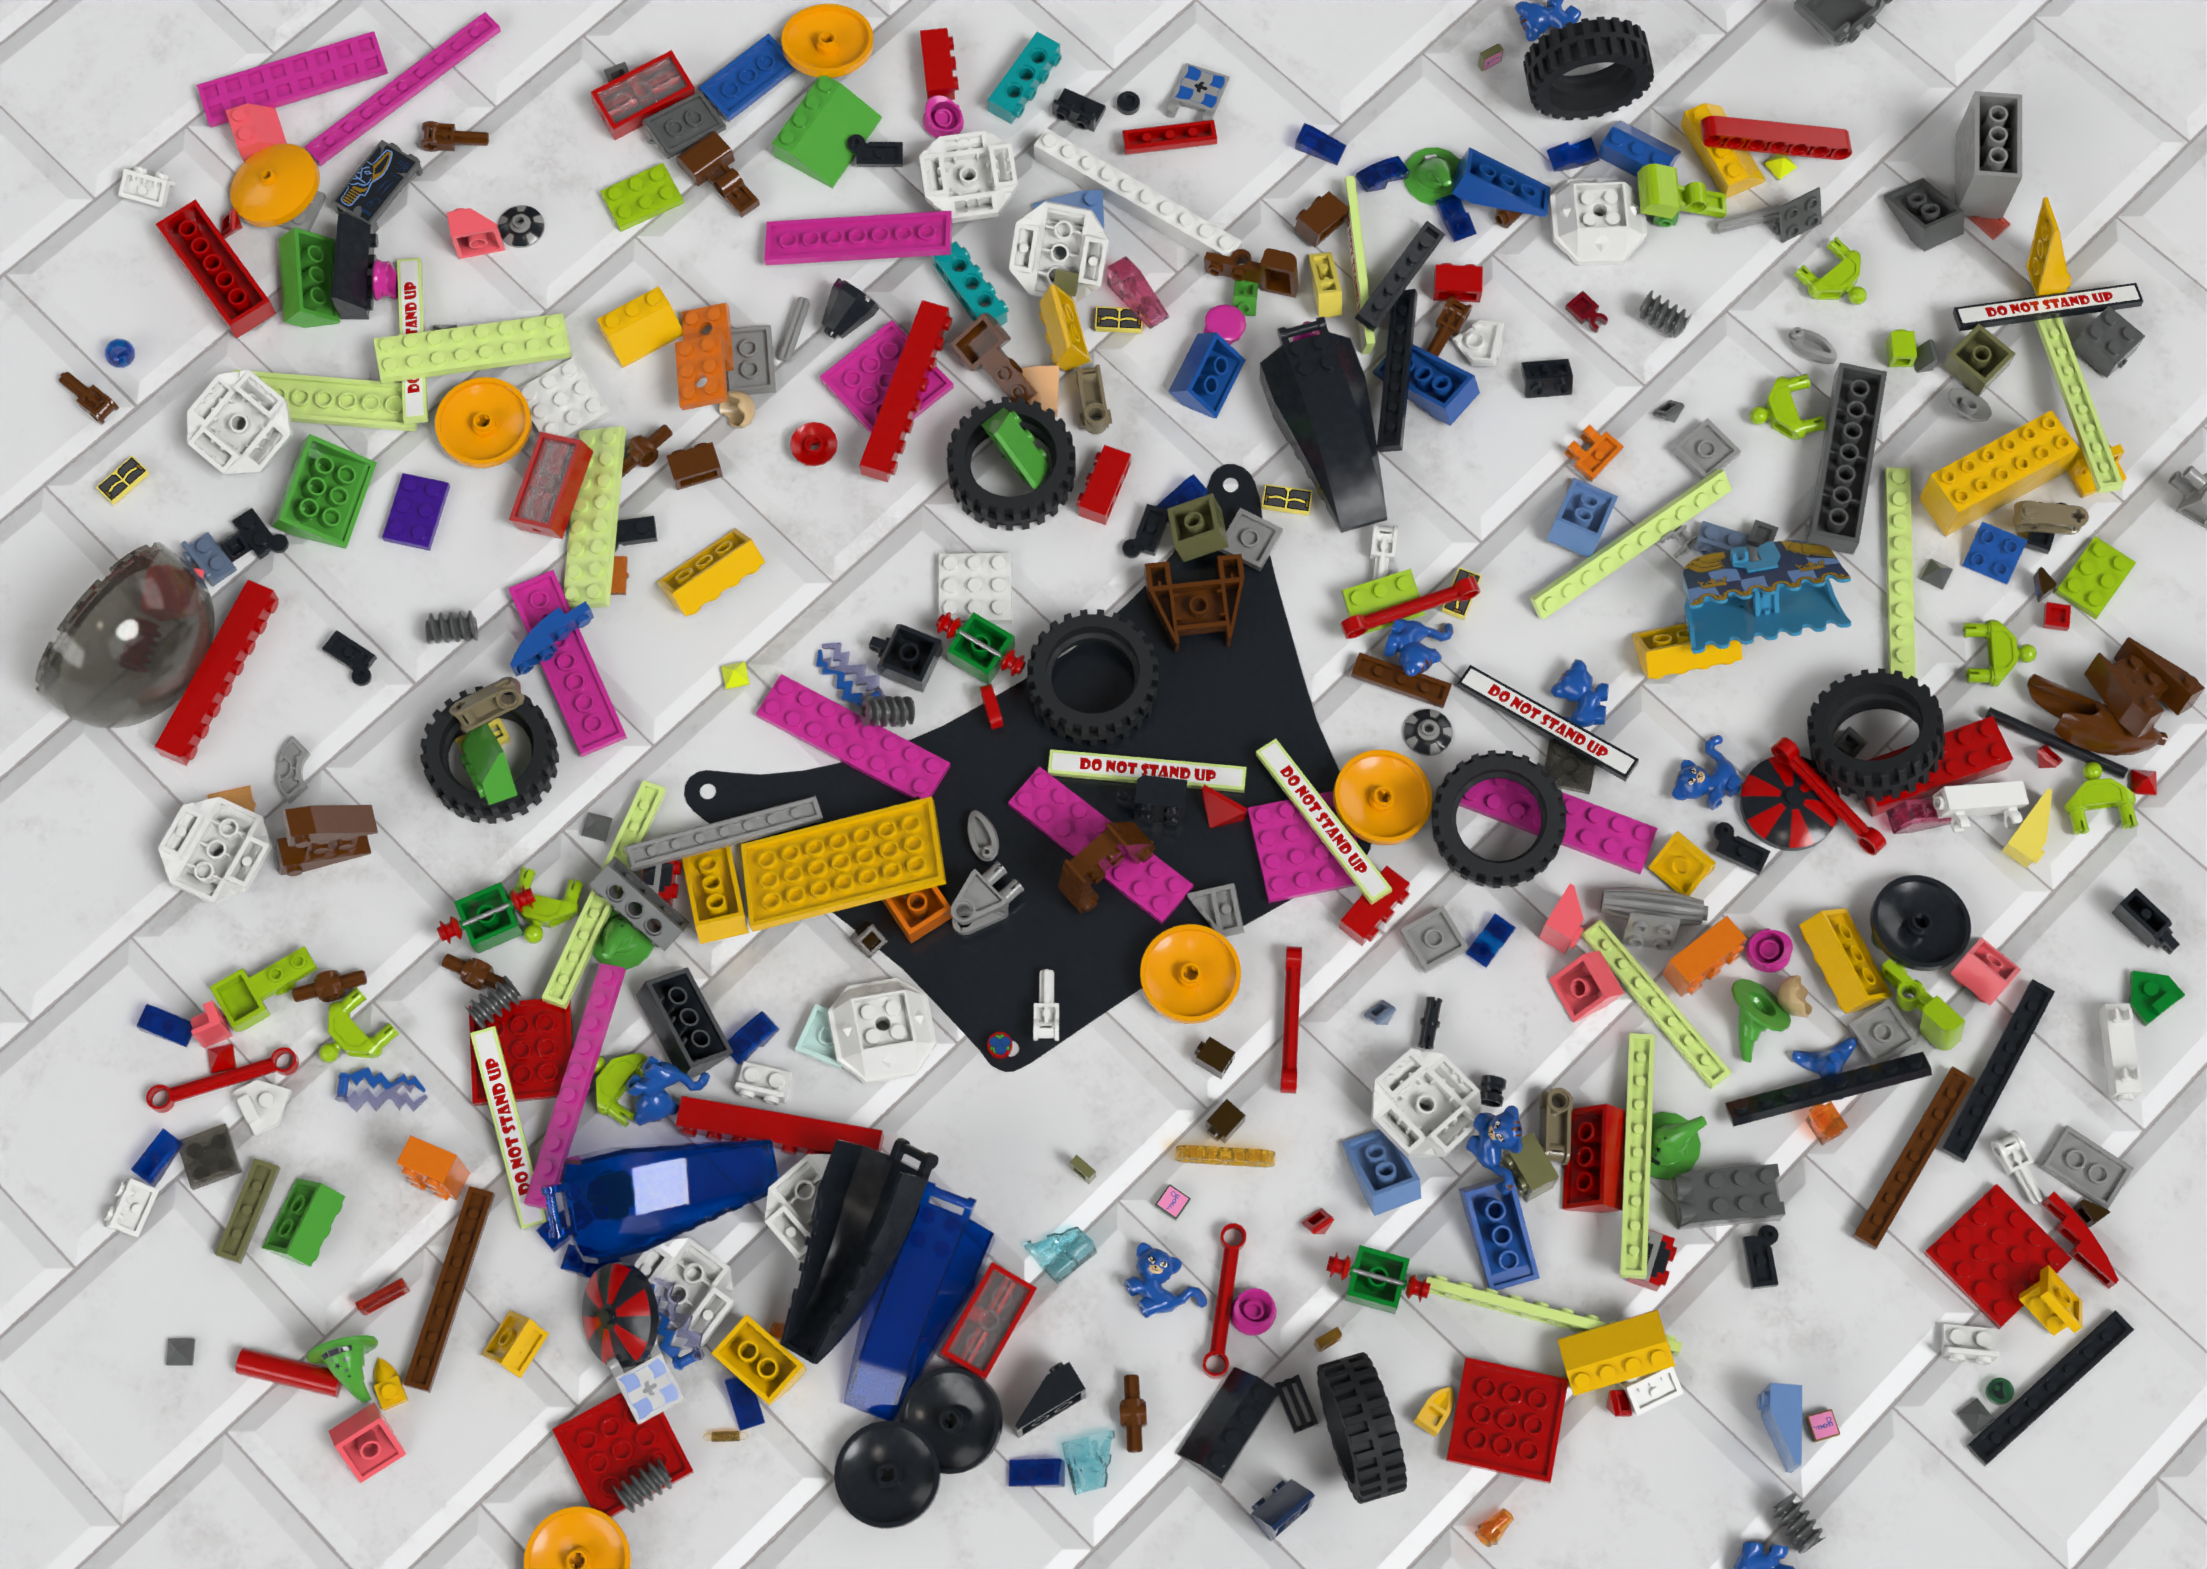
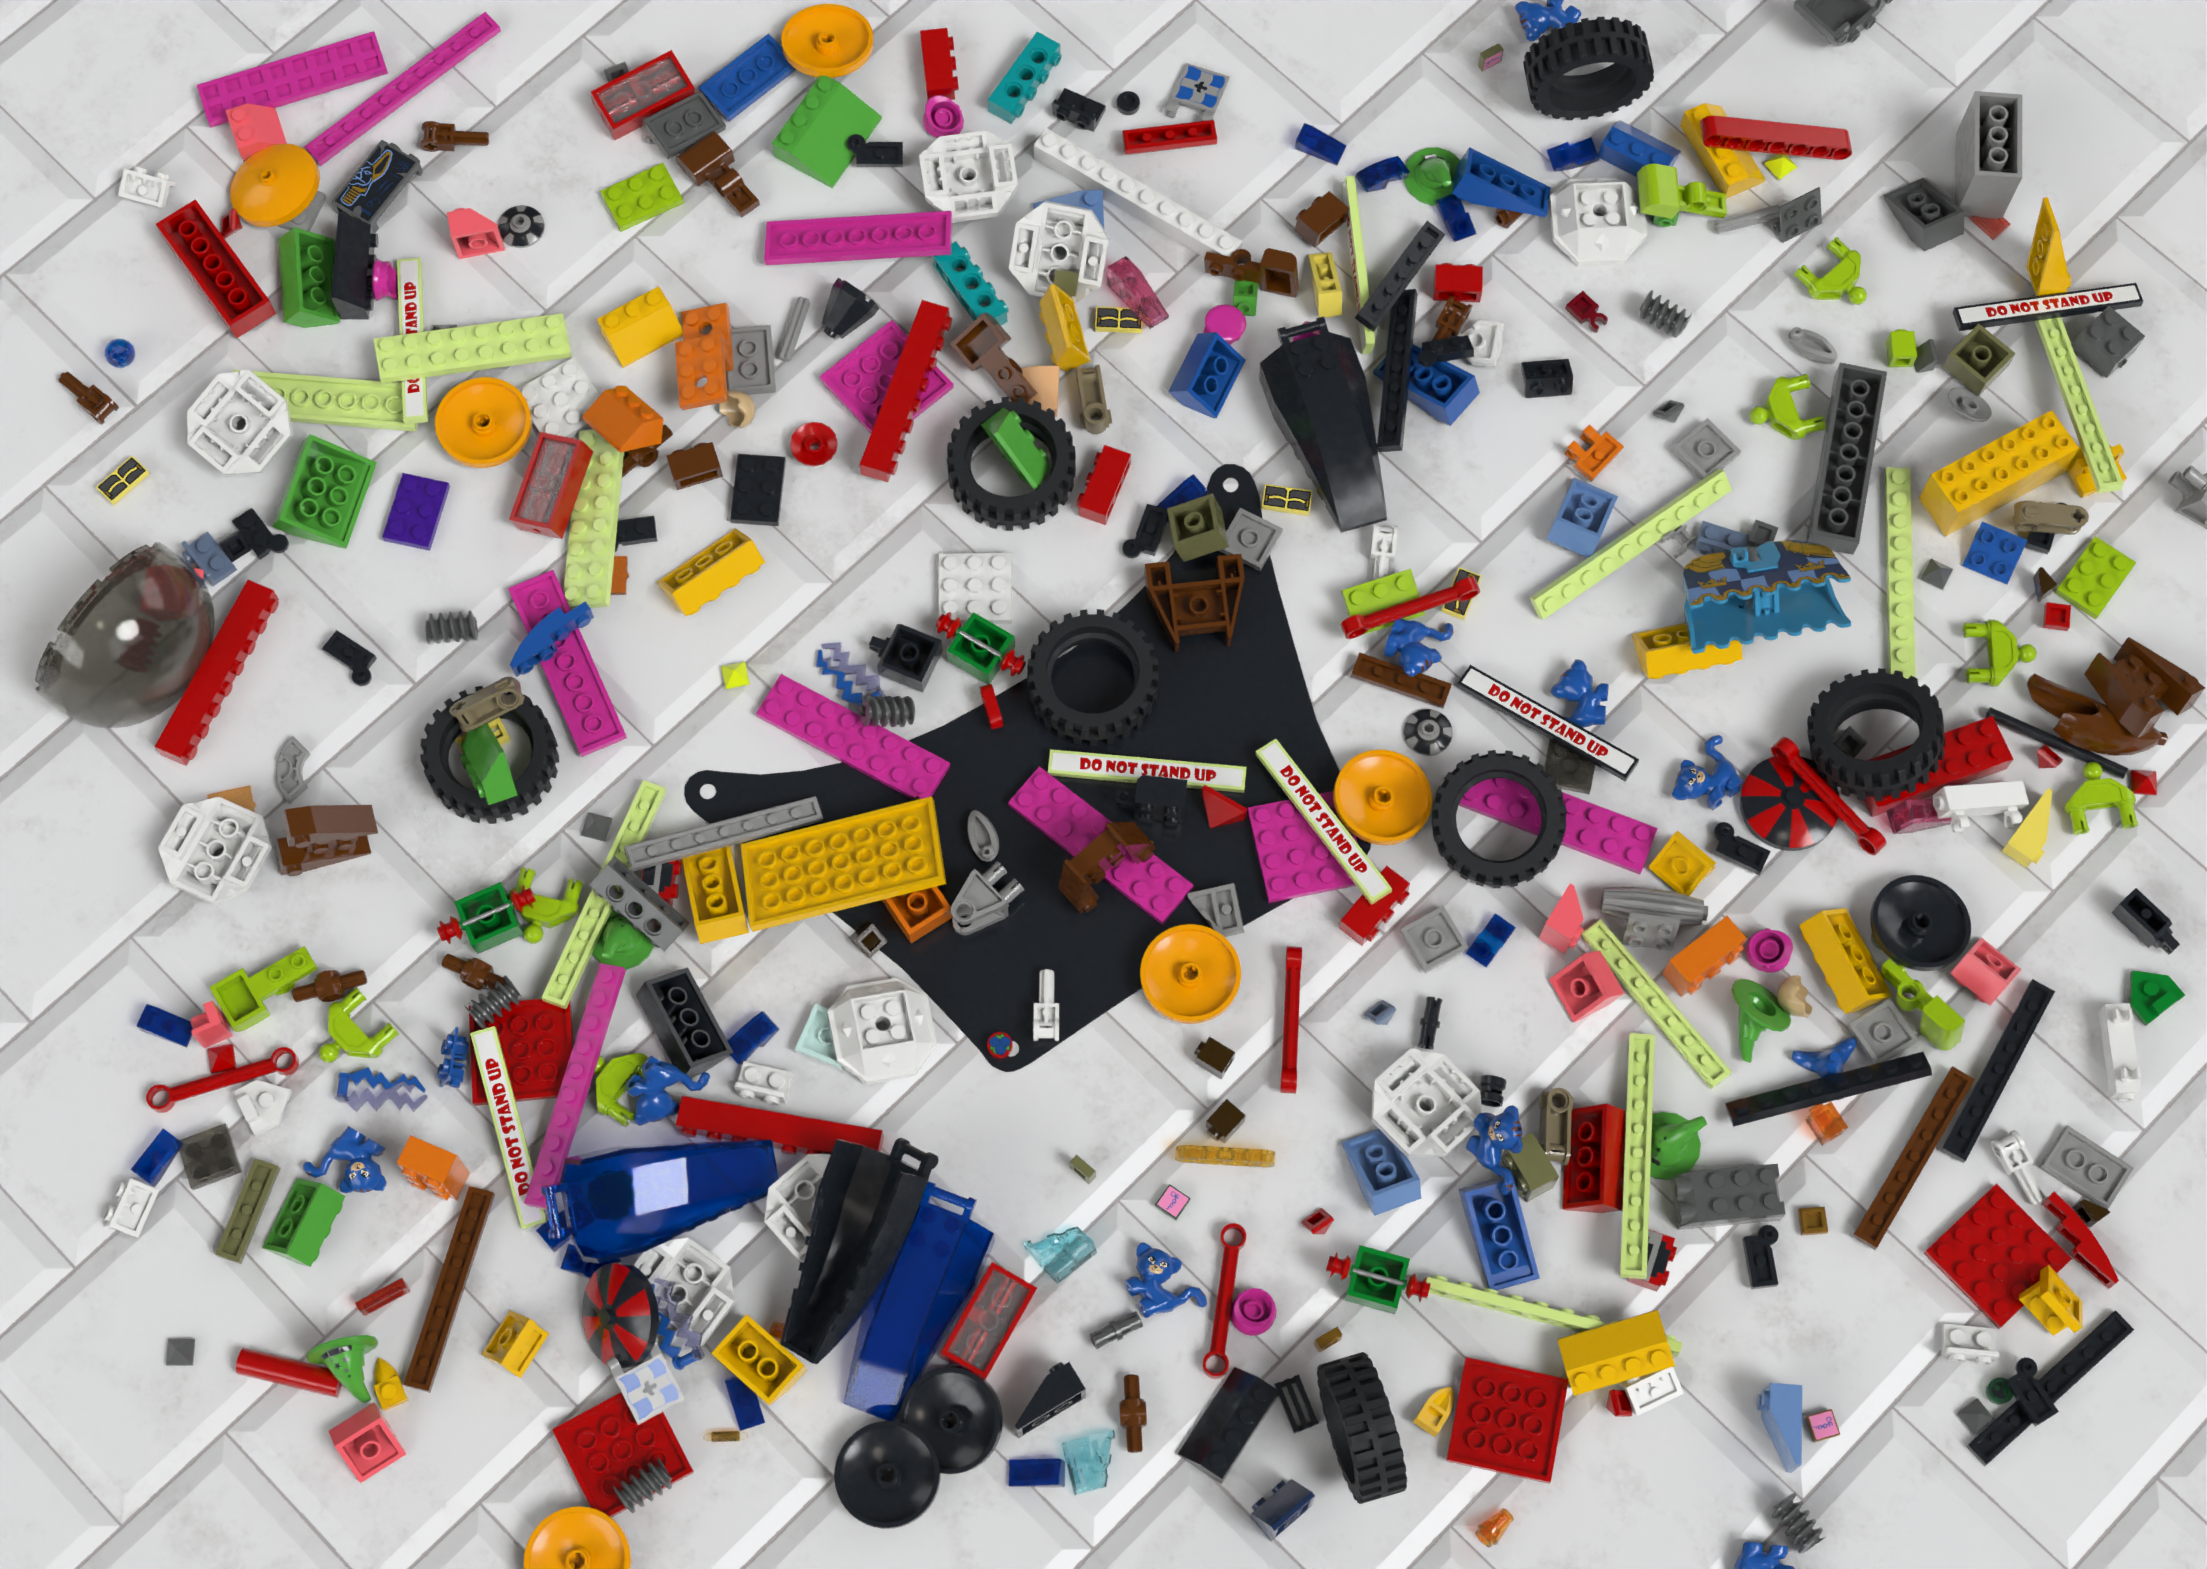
none -> blue animal [303,1126,387,1193]
none -> blue hinge [437,1027,469,1088]
none -> orange slope [582,385,664,453]
none -> black plate [730,454,786,526]
none -> dark grey pin [1089,1311,1143,1349]
none -> black hinge [1418,335,1474,367]
none -> pearl gold tile [1798,1207,1828,1236]
none -> black hinge [2005,1357,2059,1427]

